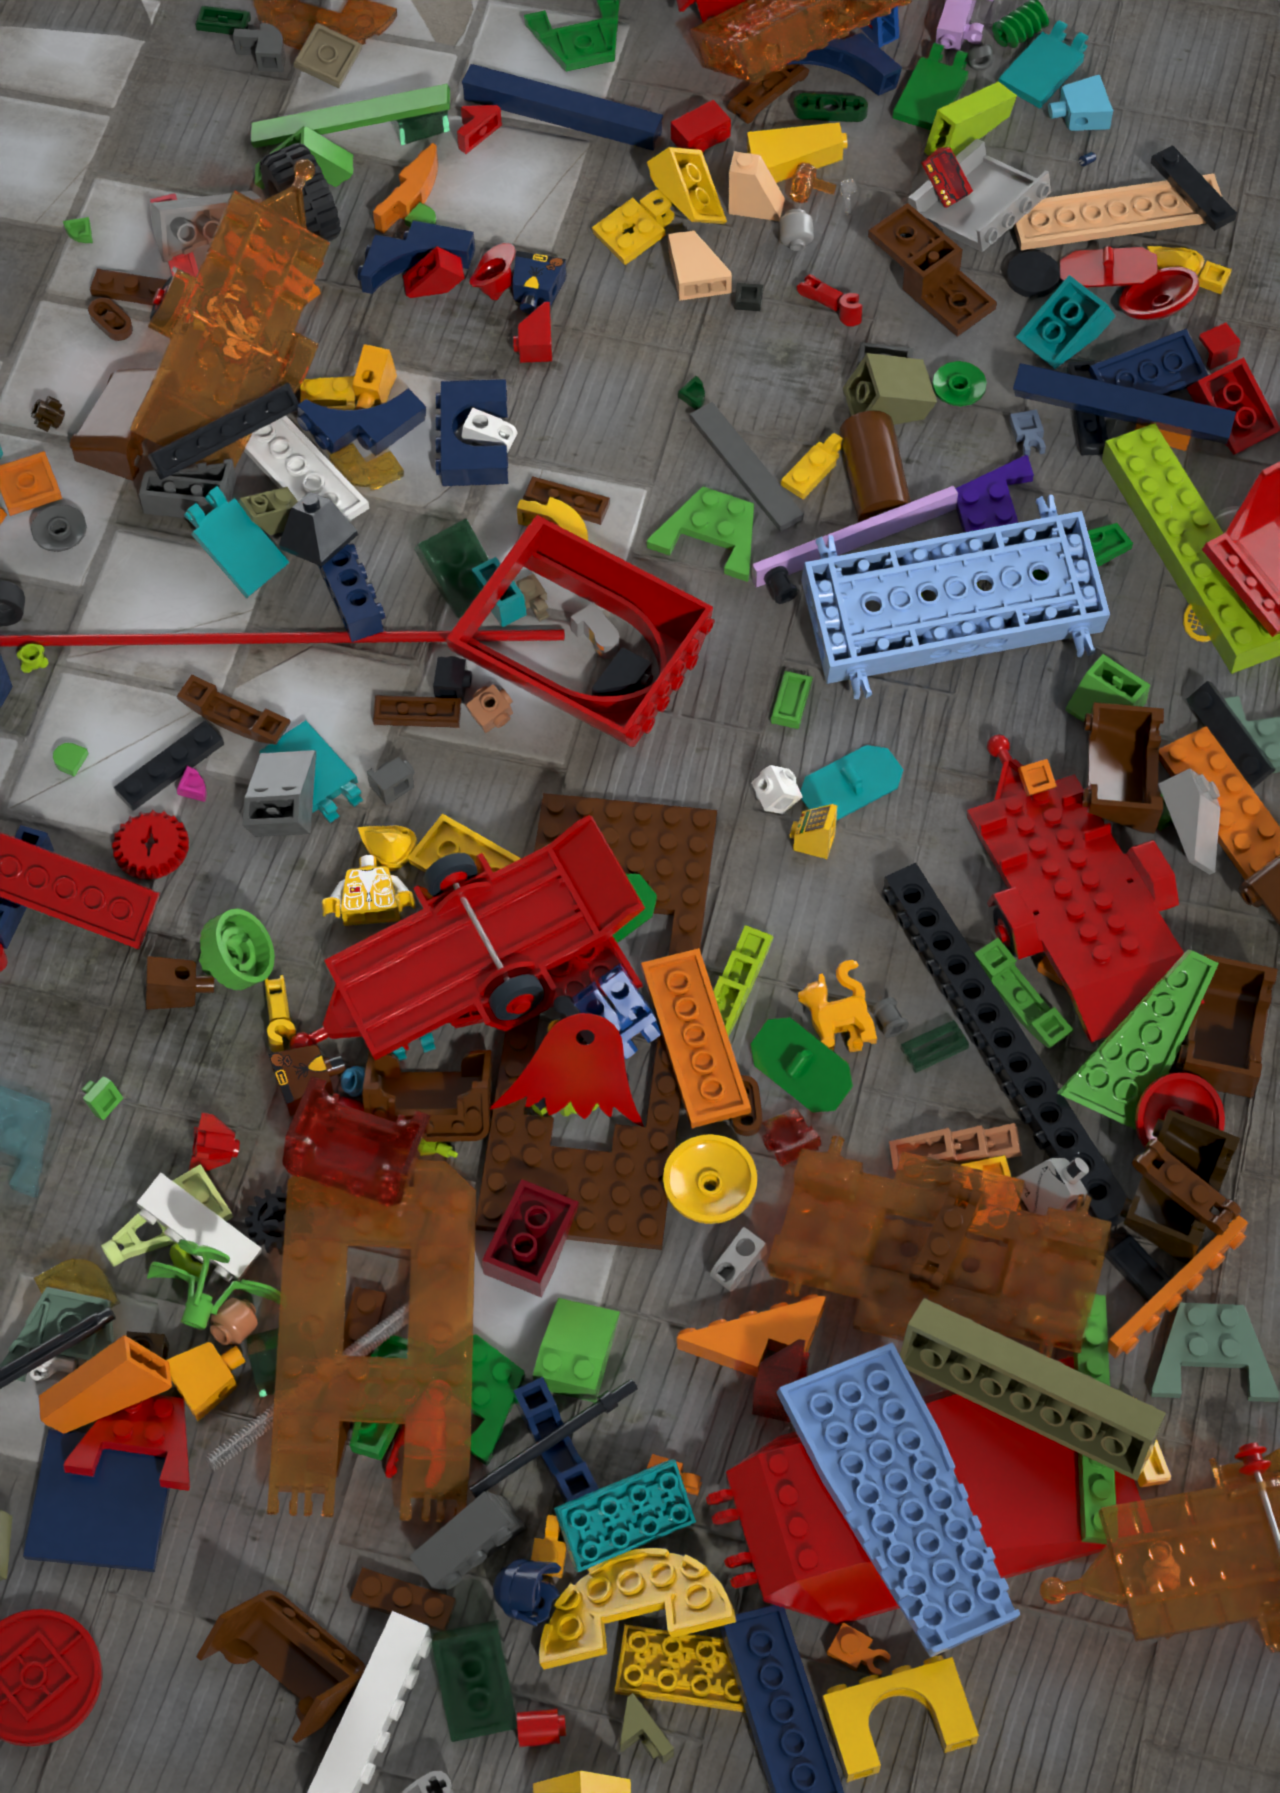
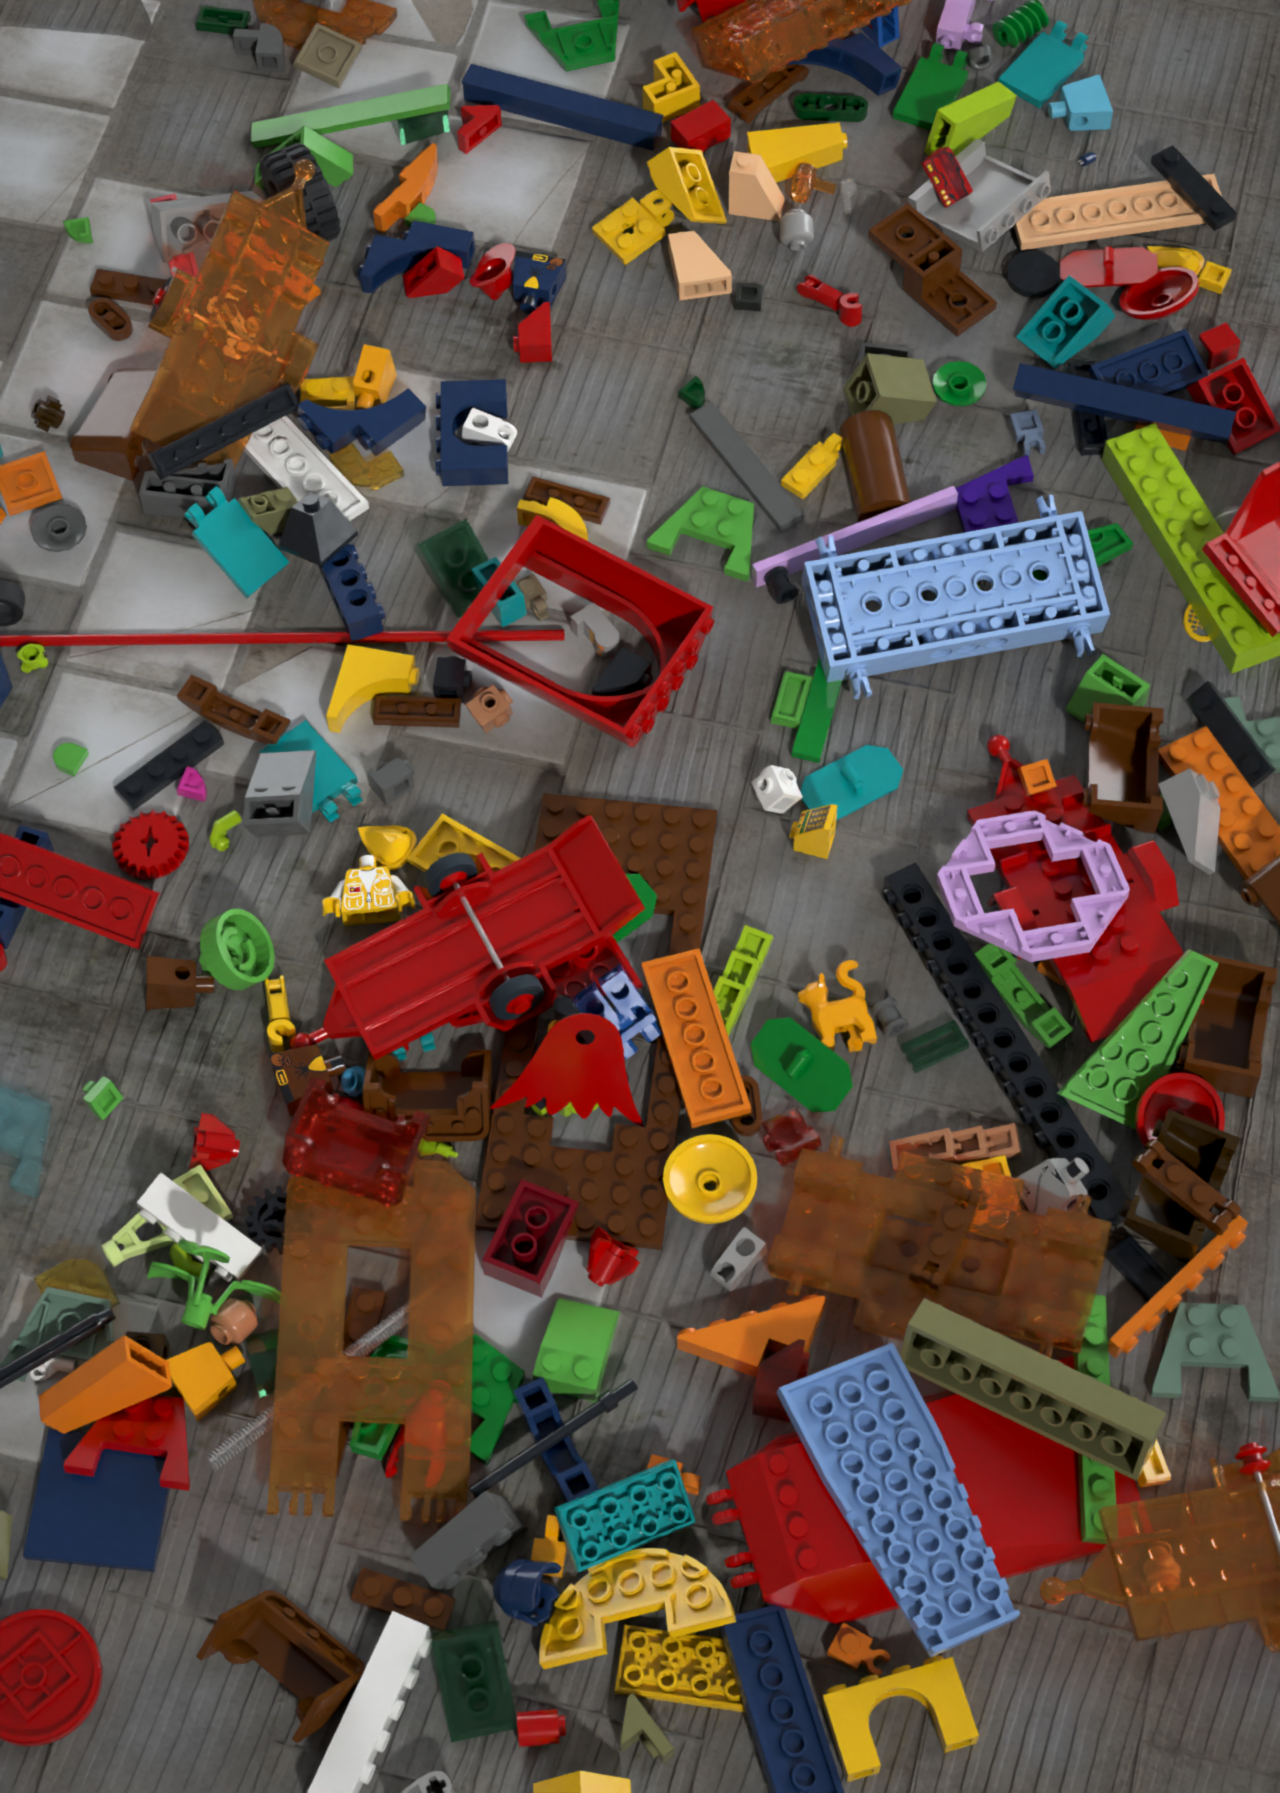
none -> lime arm [209,810,242,852]
none -> yellow arch [326,644,420,733]
none -> red brick [585,1227,640,1287]
none -> yellow brick [642,52,700,123]
none -> green tile [791,658,842,763]
none -> lavender plate [936,810,1130,962]

